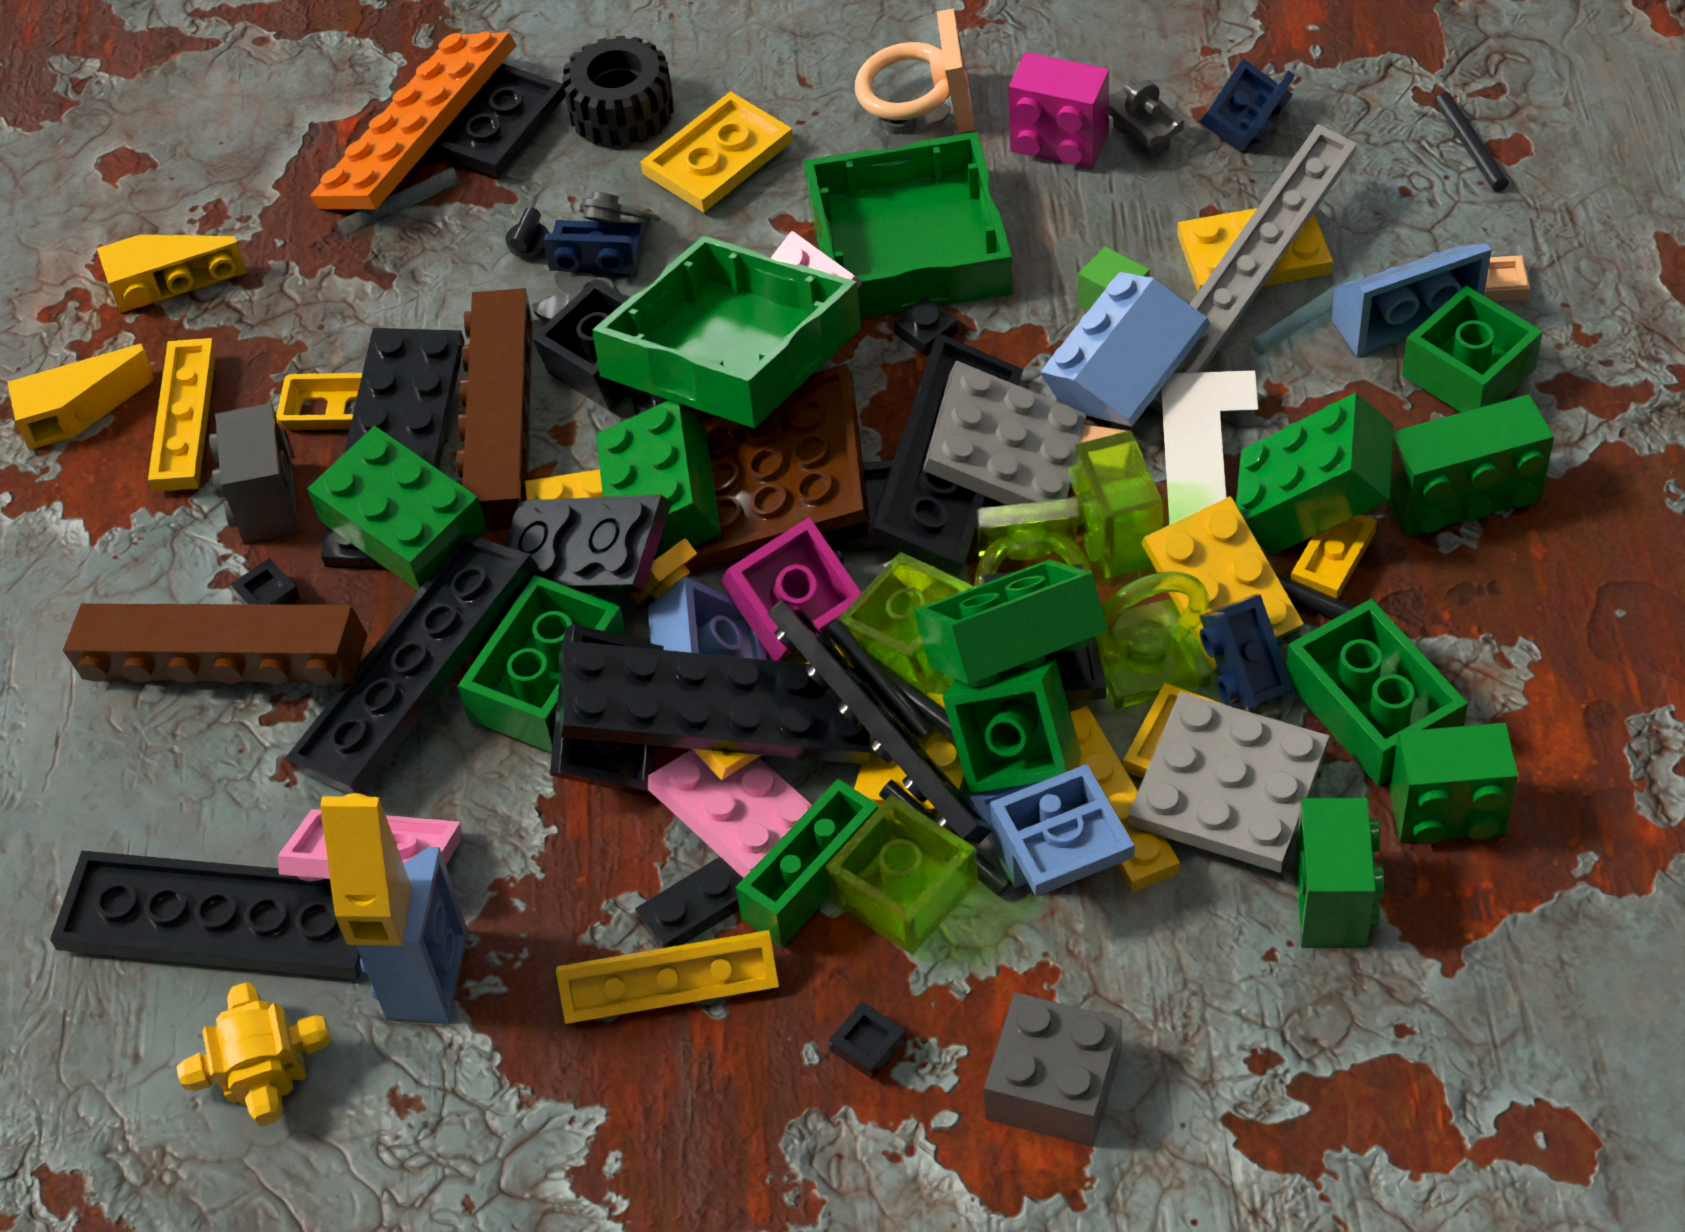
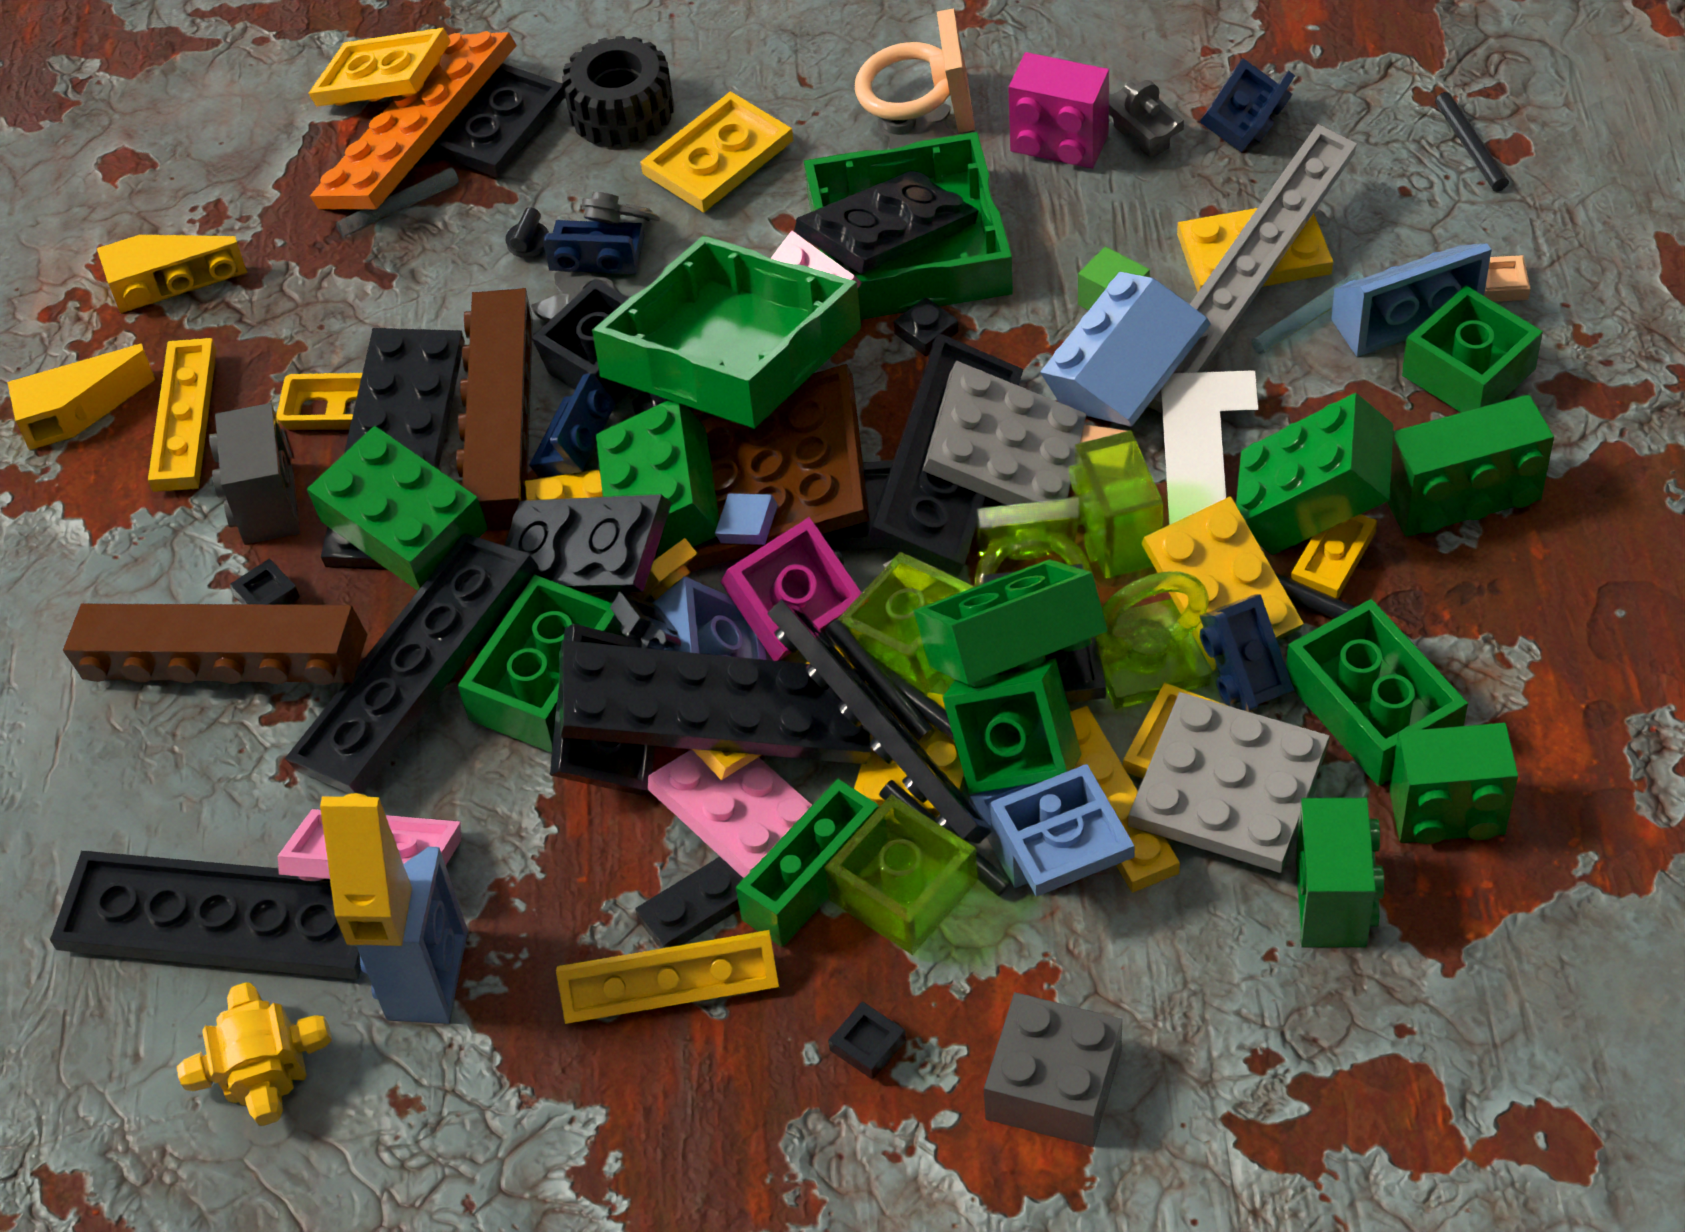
none -> yellow plate [308,28,451,107]
none -> dark blue bracket [529,373,616,478]
none -> black plate [610,591,681,650]
none -> medium blue tile [715,494,778,545]
none -> black piece [794,171,979,274]

